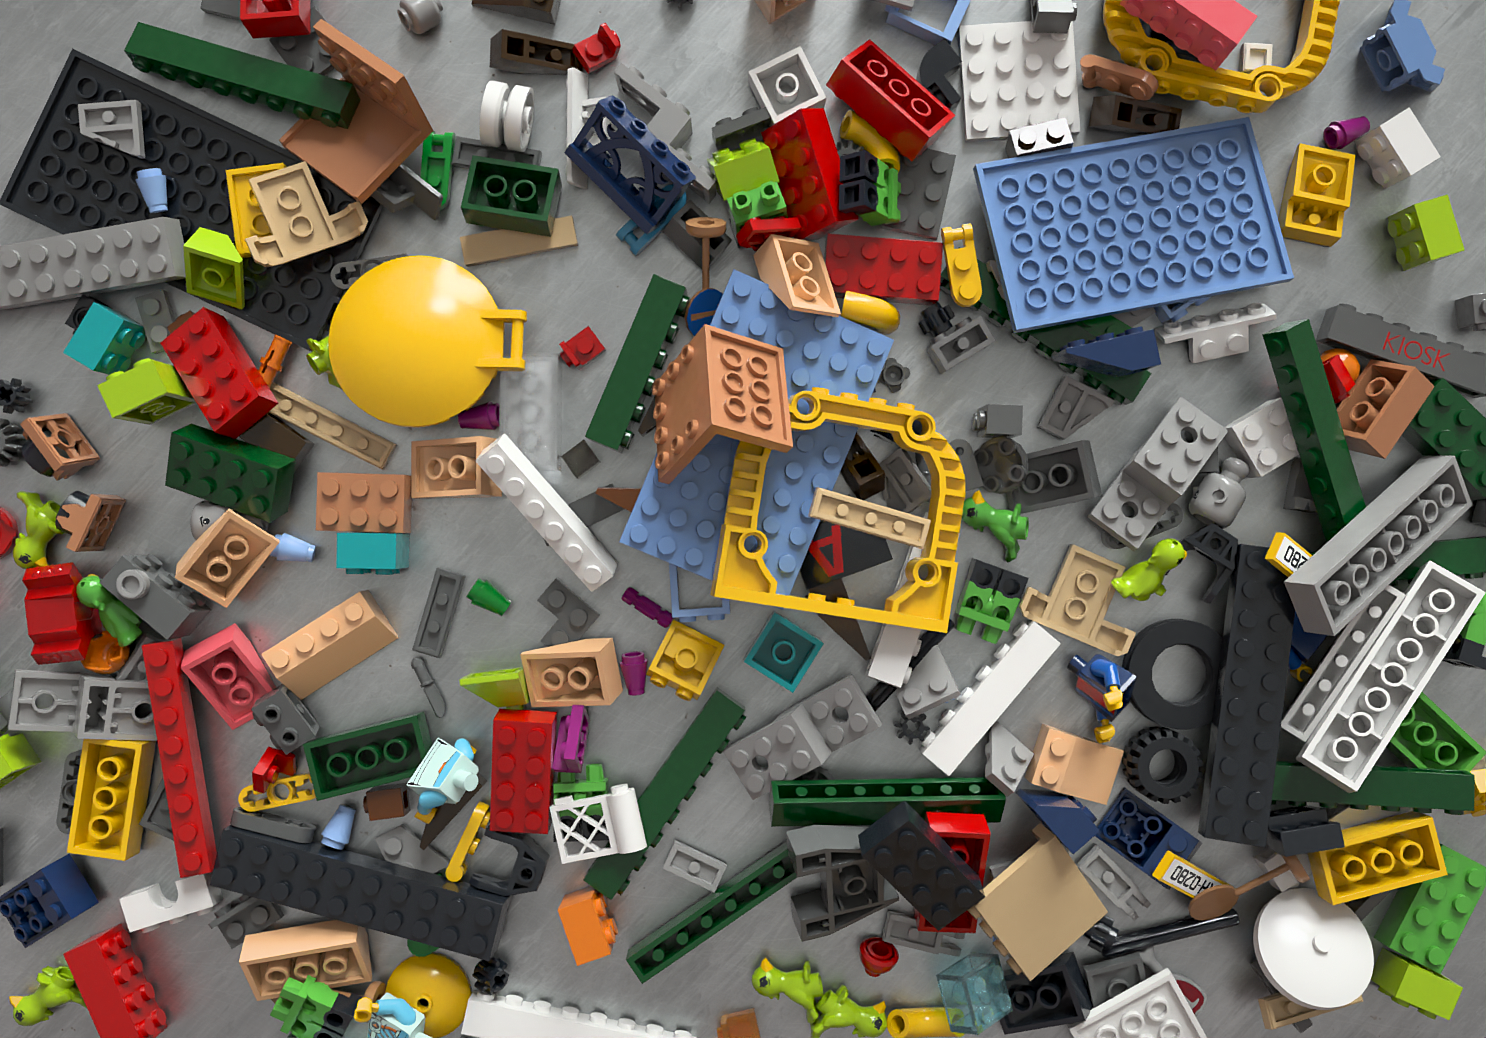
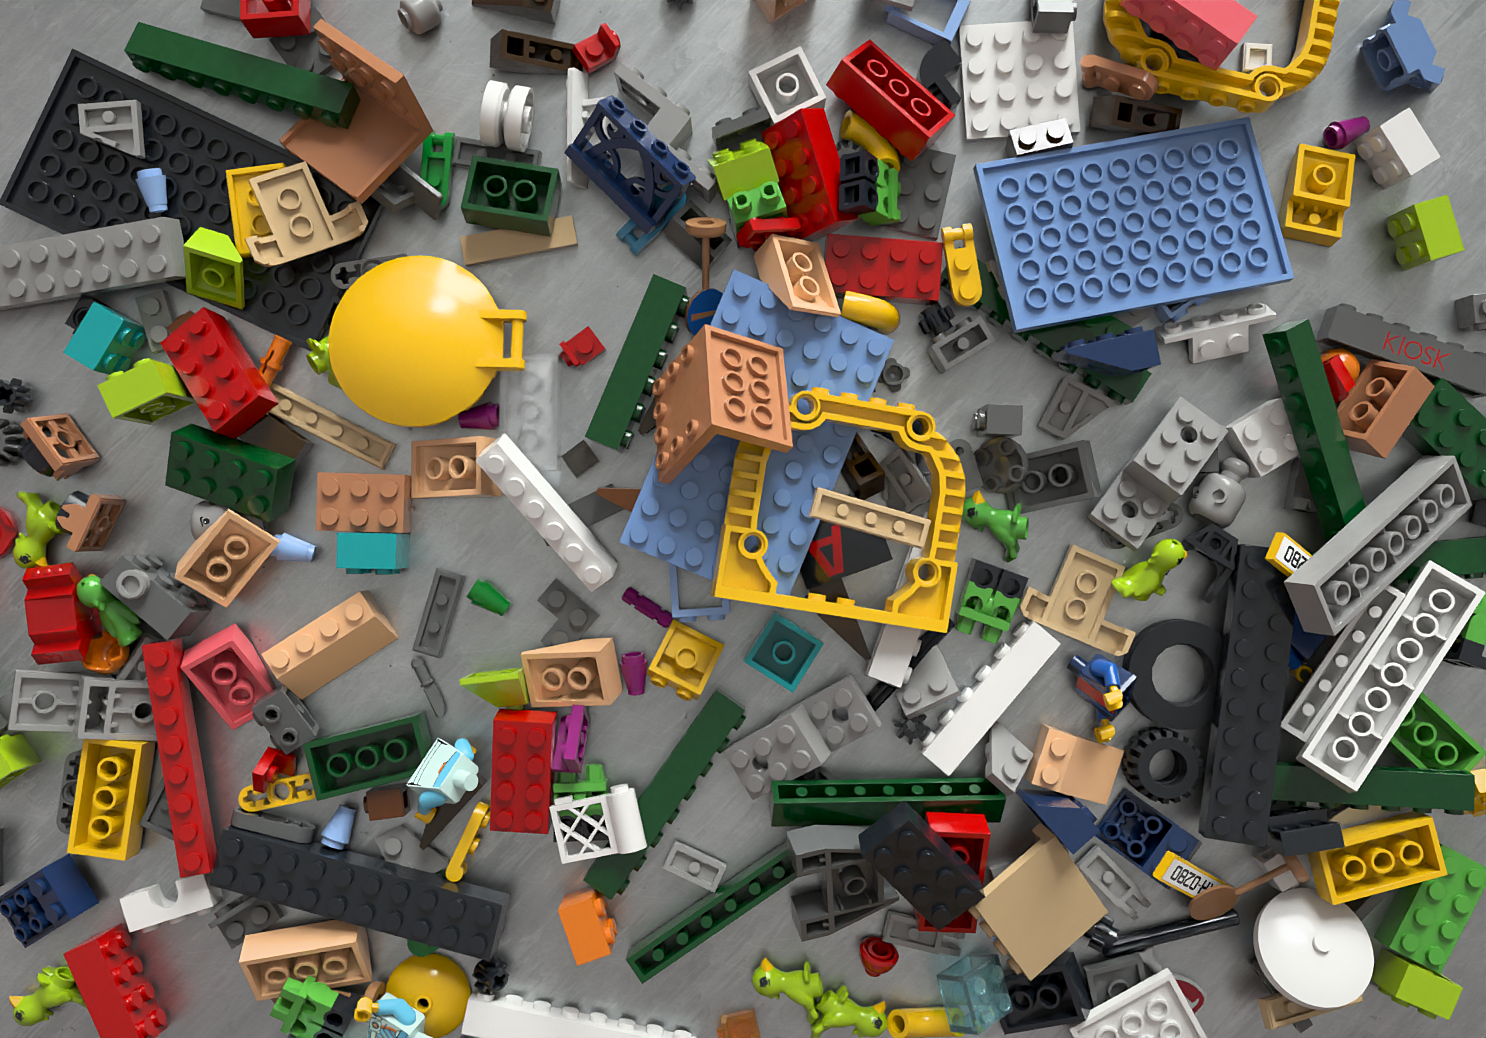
black piece [469,825,550,896] -> none

